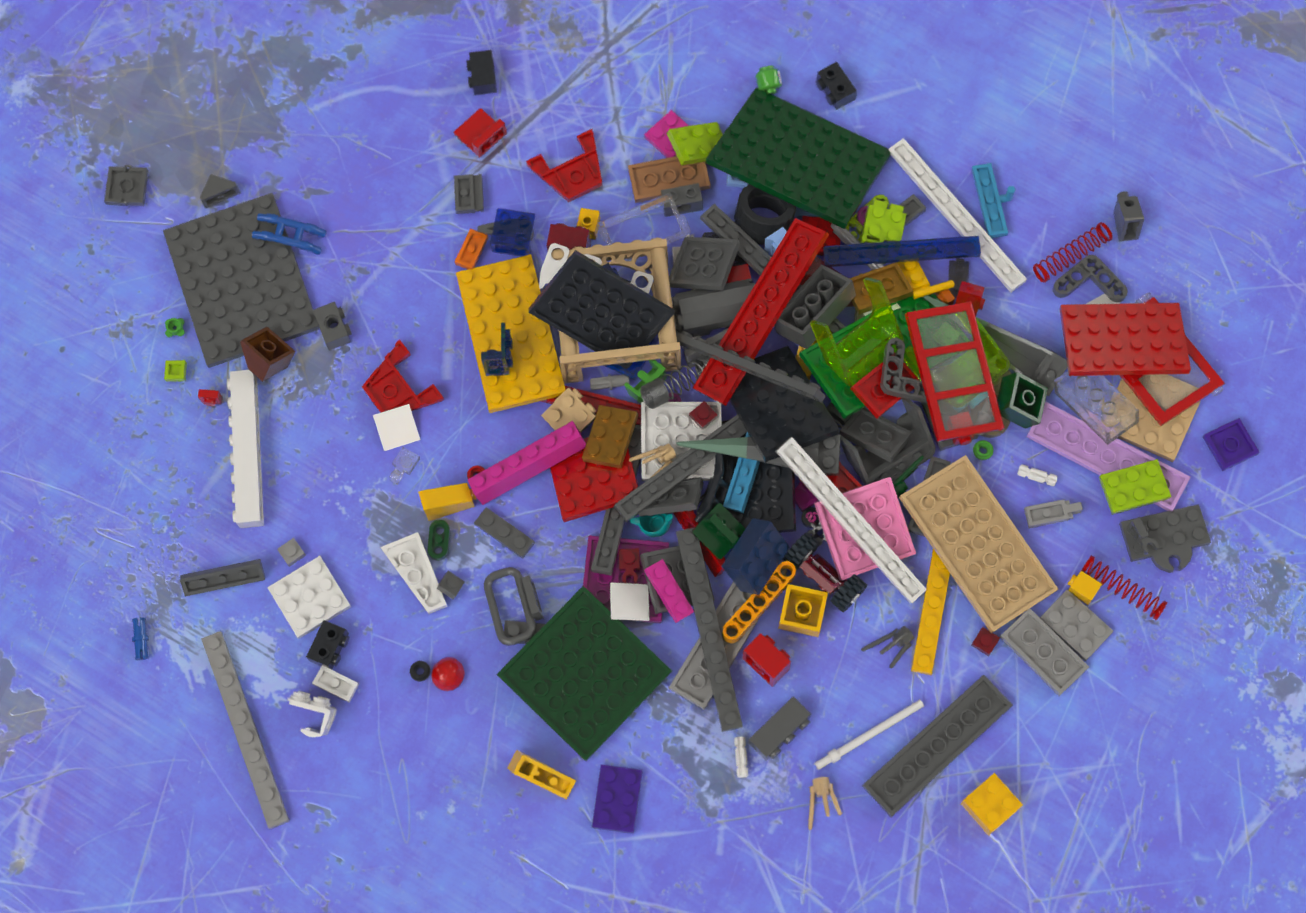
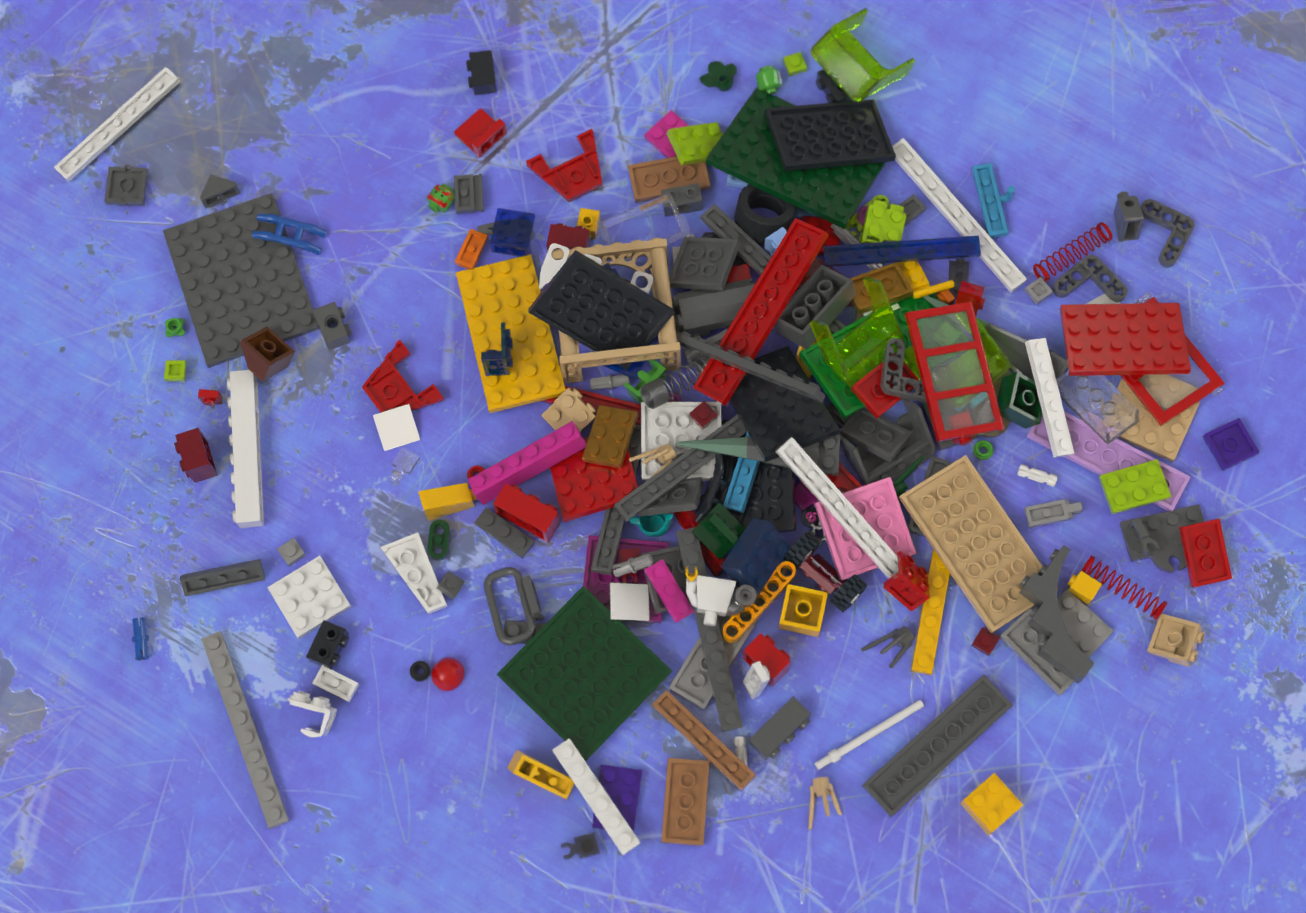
none -> white plate [54,67,180,182]
none -> dark red brick [174,428,218,483]
none -> bright green head [427,184,455,213]
none -> red brick [493,483,561,543]
none -> white plate [552,738,641,856]
none -> clear smoke plate [561,832,600,860]
none -> light grey axle [612,554,653,577]
none -> medium nougat plate [652,690,756,791]
none -> medium nougat plate [661,758,709,846]
none -> white torso [685,566,756,626]
none -> dark green plate [699,61,737,91]
none -> white plate [743,661,770,700]
none -> black plate [764,99,896,171]
none -> lime plate [783,52,807,77]
none -> clear neon green windscreen [810,8,915,101]
none -> red bracket [883,551,930,612]
none -> dark grey arch [1019,545,1094,684]
none -> light grey plate [1024,277,1053,305]
none -> white plate [1025,338,1074,458]
none -> dark grey beam [1141,199,1194,268]
none -> tan plate [1147,613,1205,667]
none -> red plate [1179,518,1232,587]

